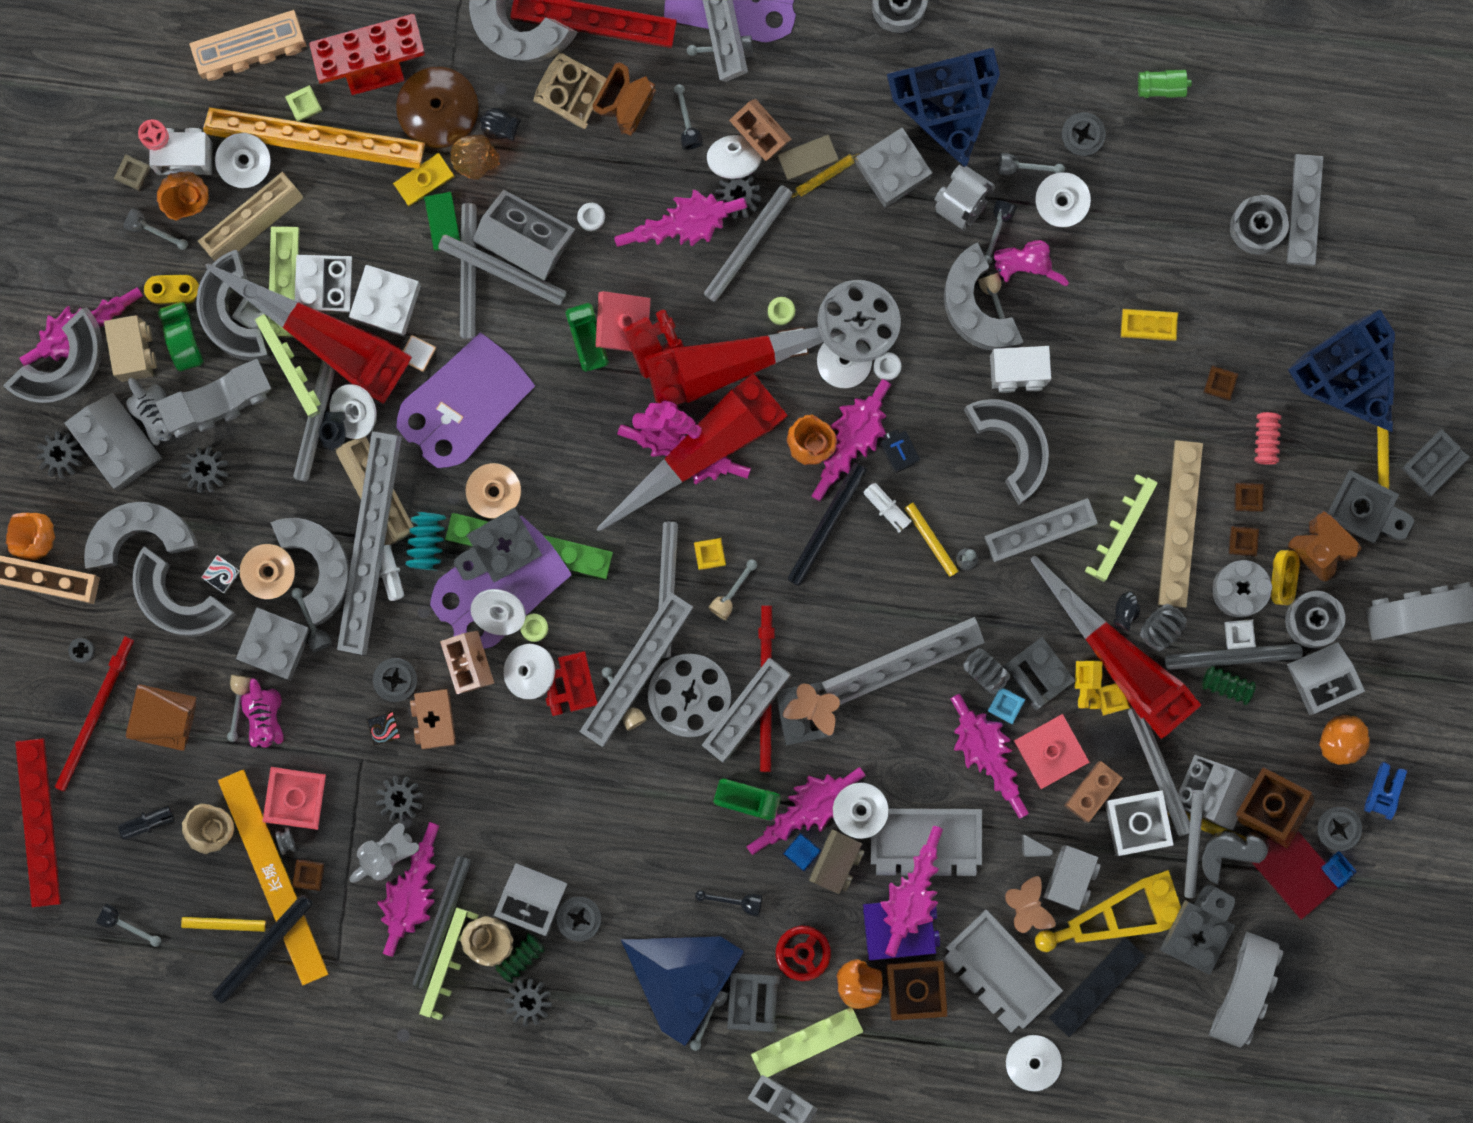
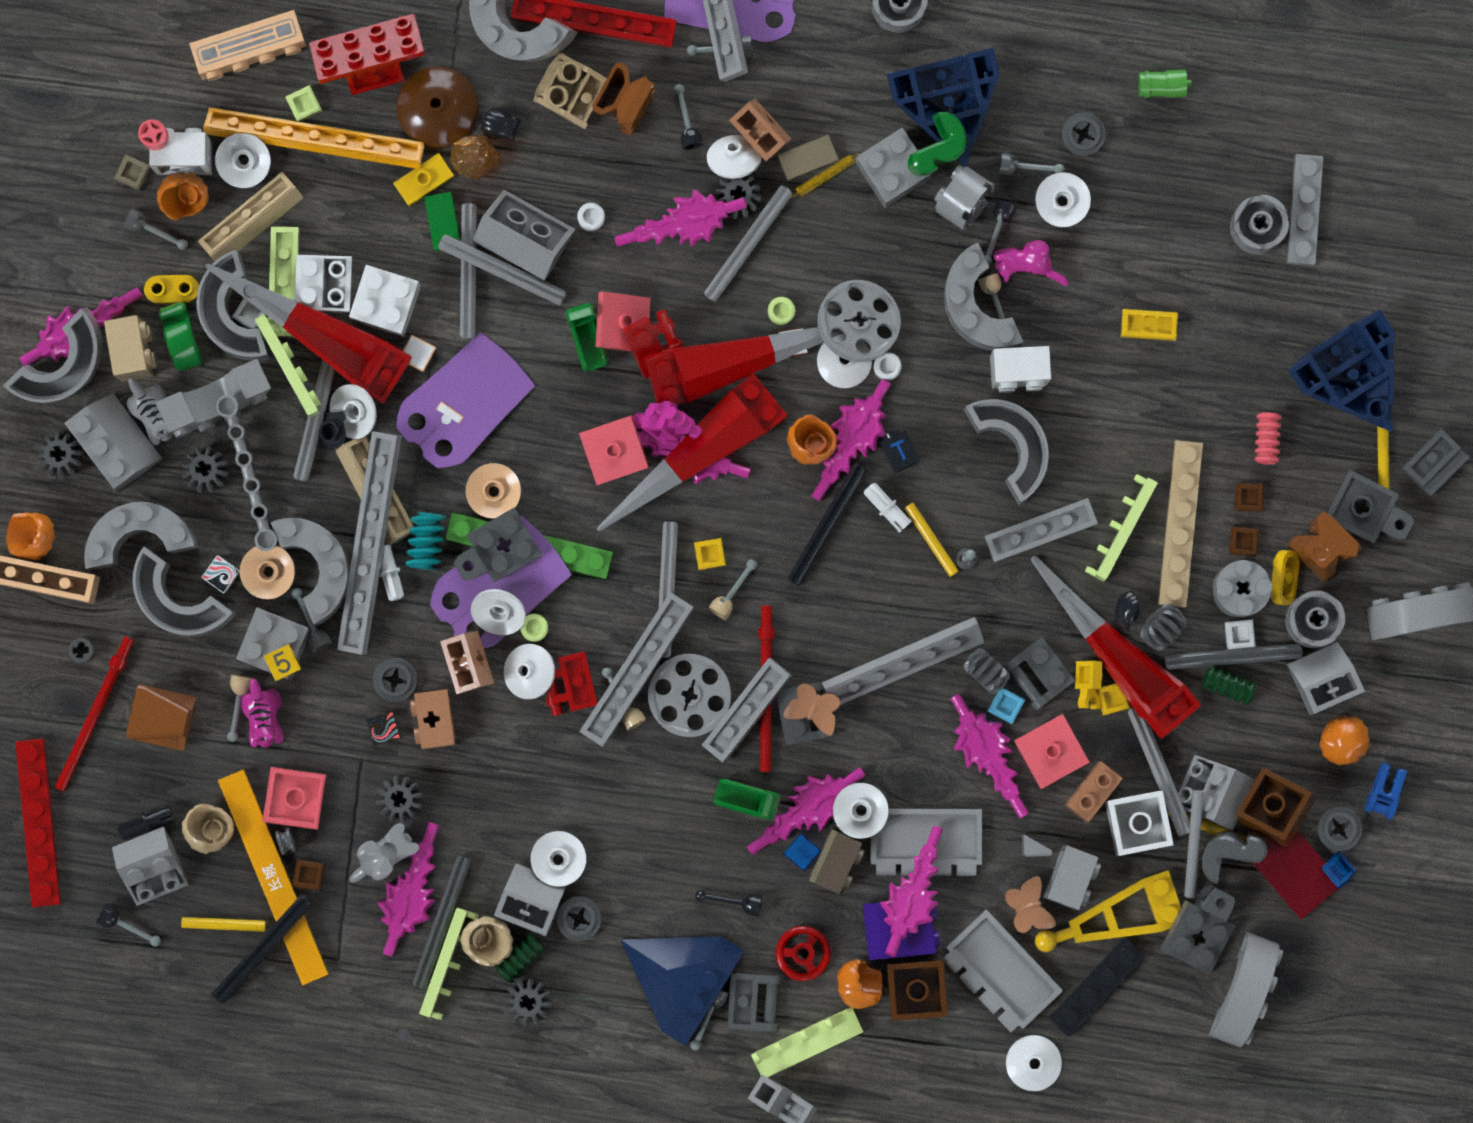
reddish brown tile [1203,366,1238,401] -> none
none -> light grey slope [112,827,188,906]
none -> light grey bar [216,395,277,551]
none -> yellow tile [263,644,301,681]
none -> white dish [531,831,586,887]
none -> coral plate [579,415,649,485]
none -> green animal [907,112,967,177]

